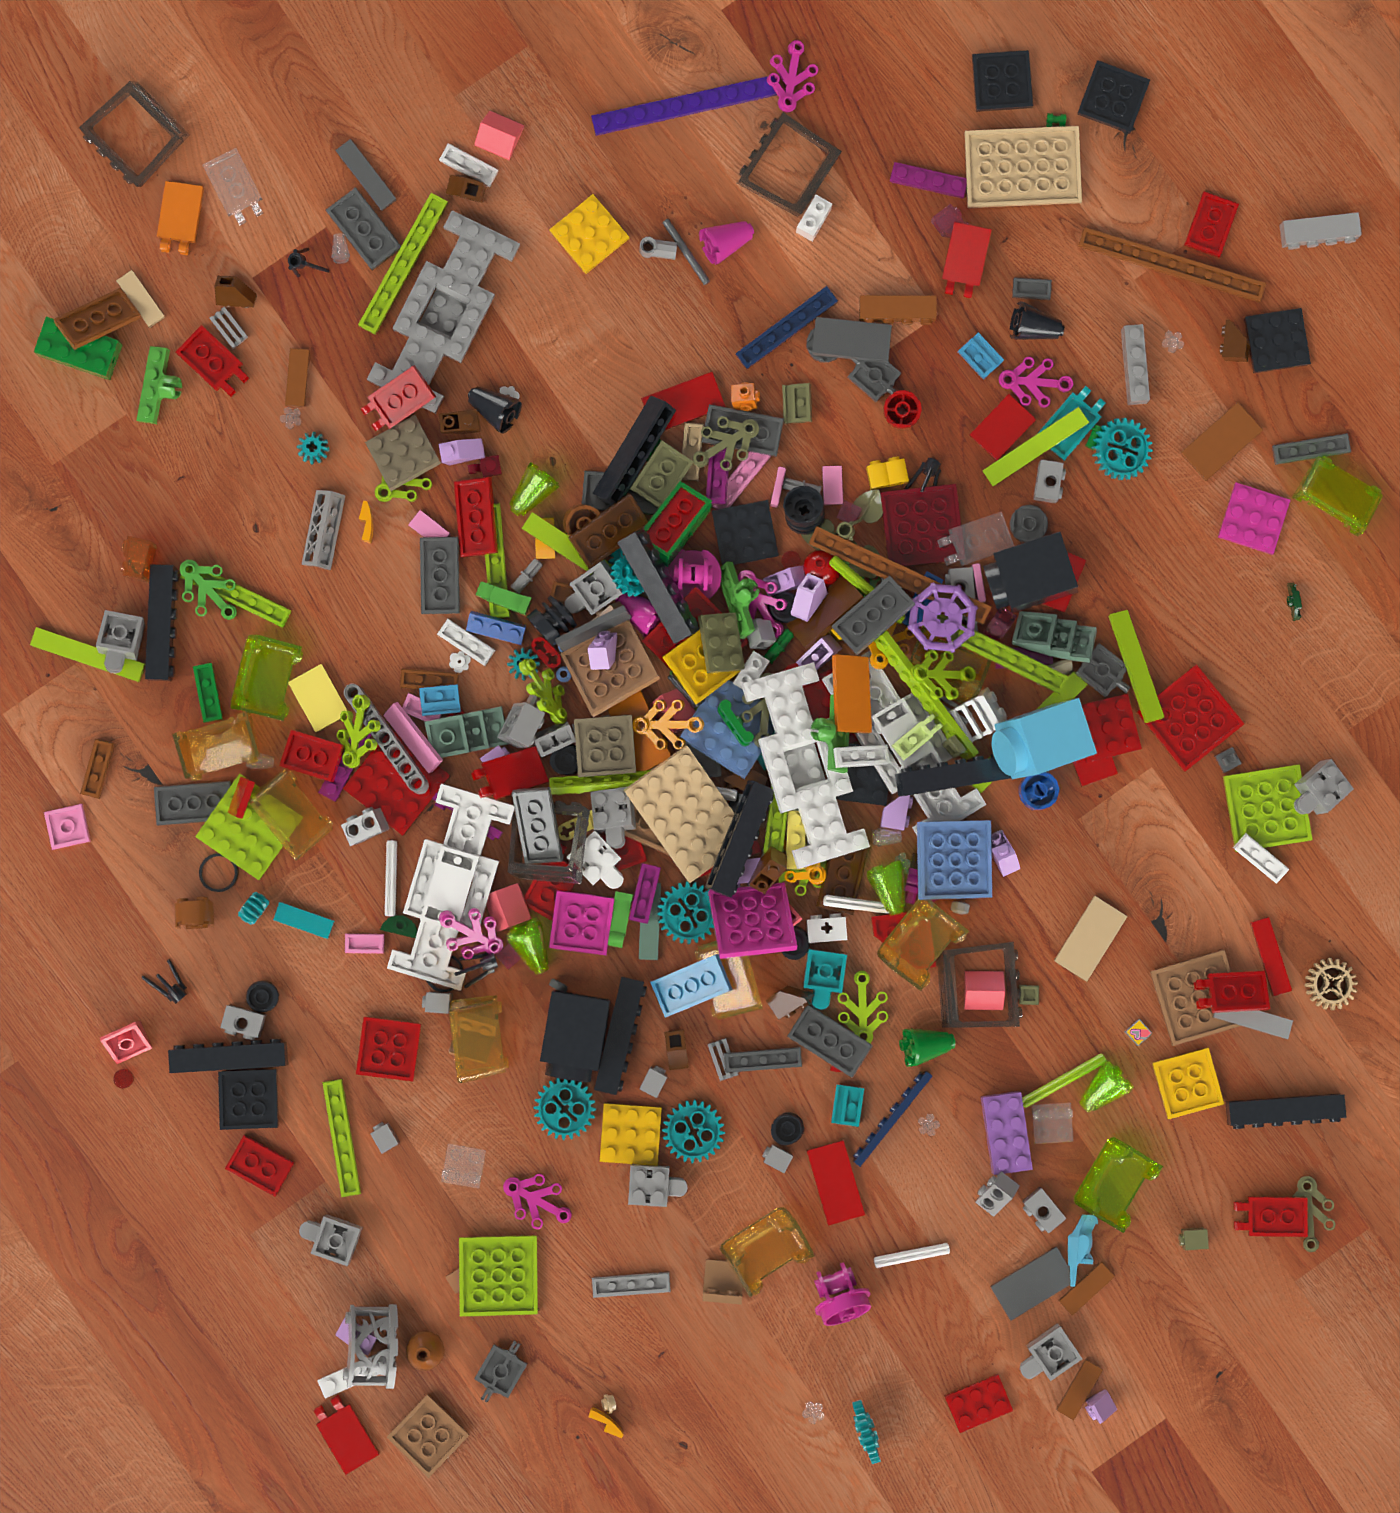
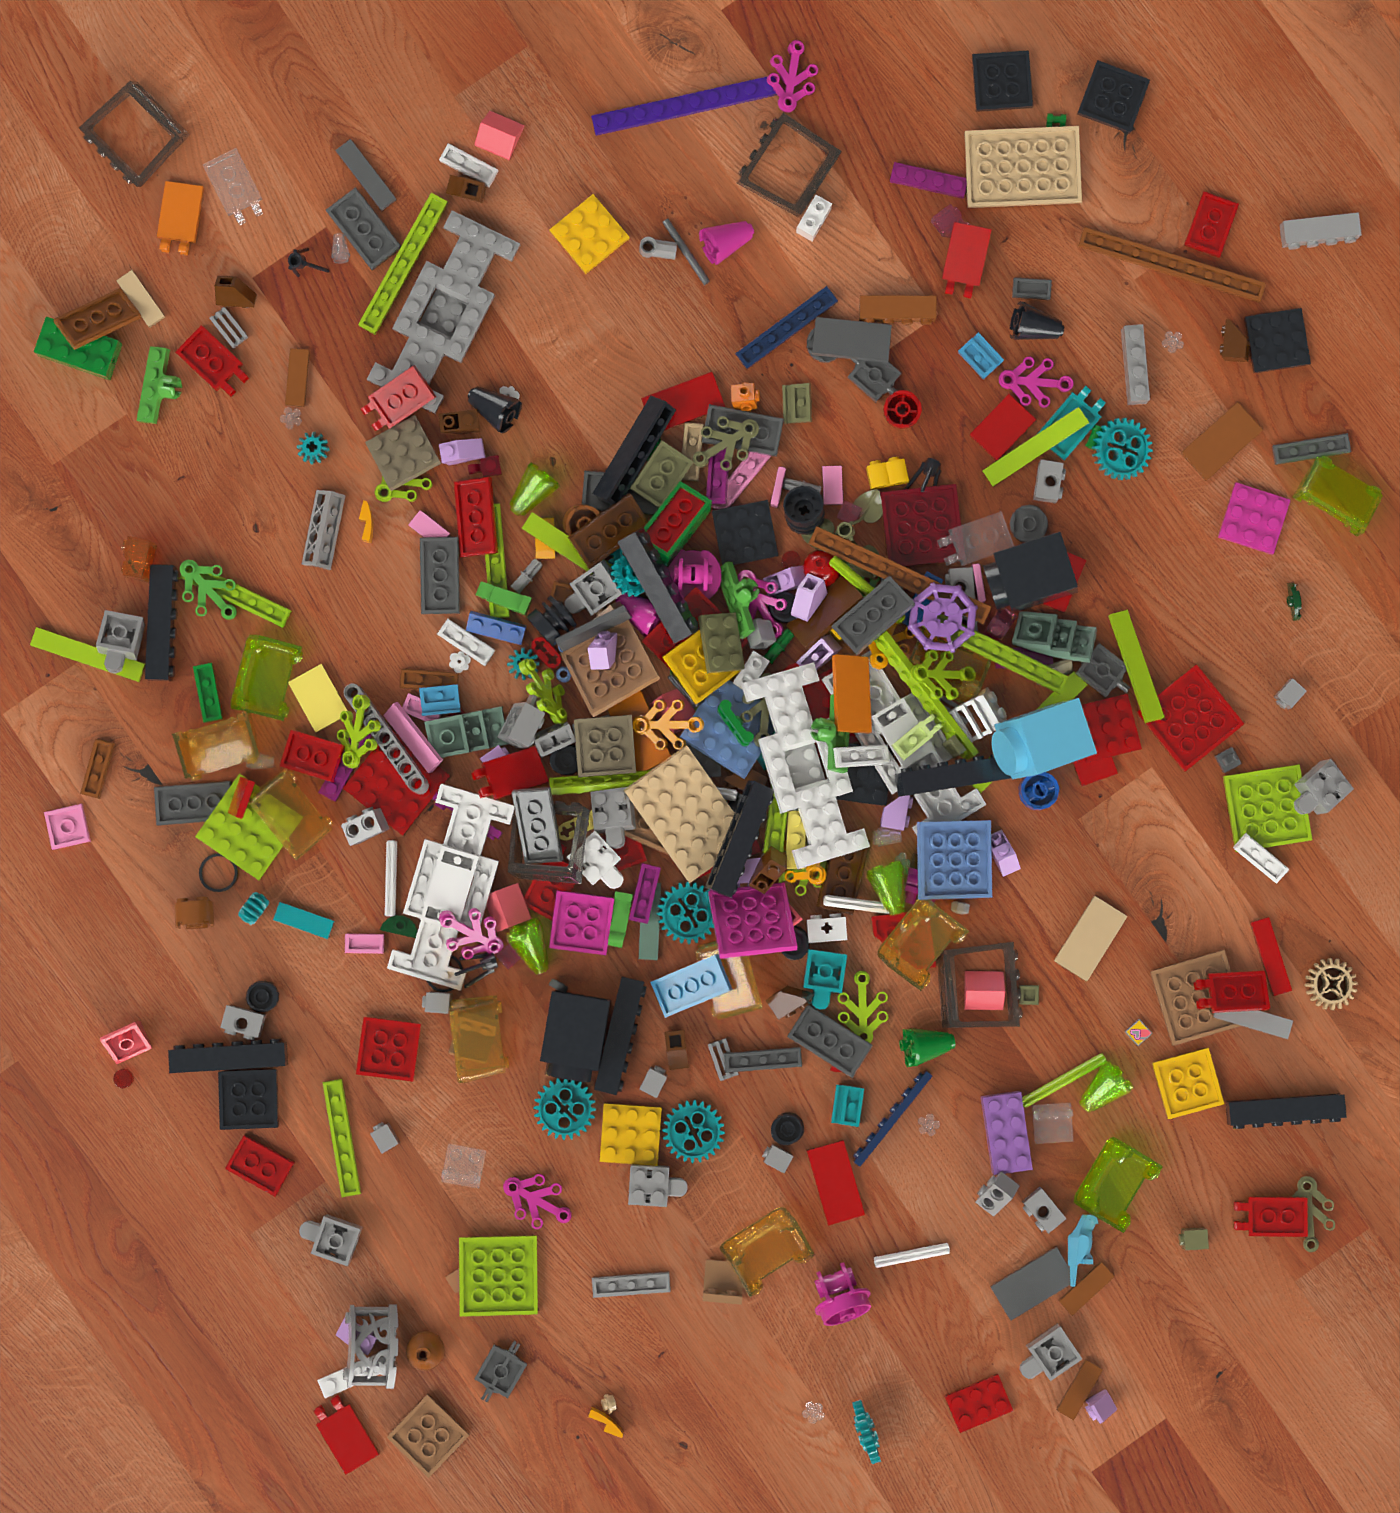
black plant [141,959,187,1004] -> none
none -> light grey brick [1274,678,1307,709]

